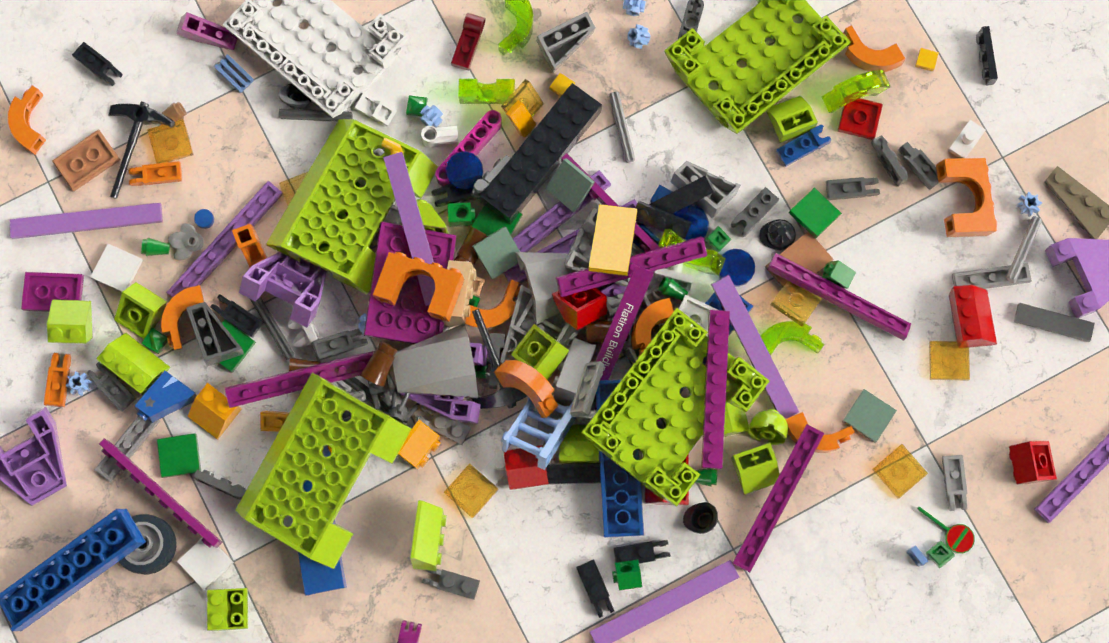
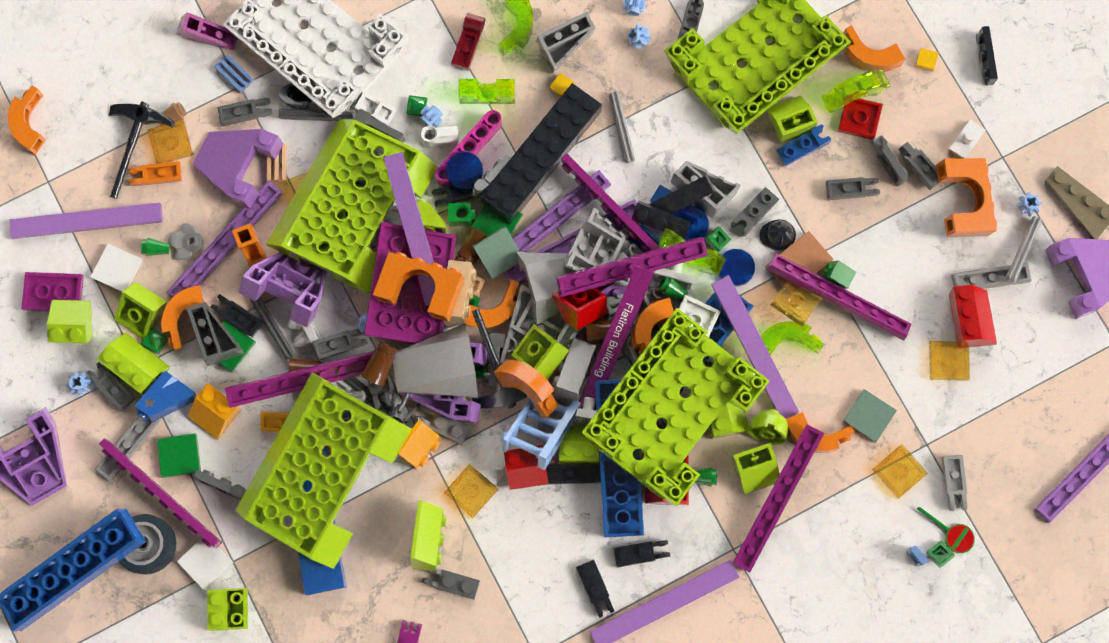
orange hinge [44,353,71,407] -> none
nougat tile [52,129,121,191] -> none
black hinge [72,42,123,86] -> none
blue tile [194,209,214,229] -> none
yellow arm [381,138,404,155] -> none
clear yellow tile [501,79,544,117] -> none
light orange tile [506,100,537,138] -> none
sand green tile [545,158,595,212] -> none
light grey tile [570,361,605,417] -> none
yellow tile [589,204,637,276] -> none
green brick [612,560,642,591] -> none
black piece [683,502,718,534] -> none
magenta plate [701,310,730,469] -> none
green tile [789,187,842,239] -> none
red slope [1009,441,1057,485] -> none
dark grey tile [1014,303,1095,342] -> none
none -> medium lavender wedge [192,129,284,209]
none -> dark grey hinge [217,98,273,127]
none -> light nougat tile [267,144,287,182]
none -> dark grey plate [354,108,405,142]

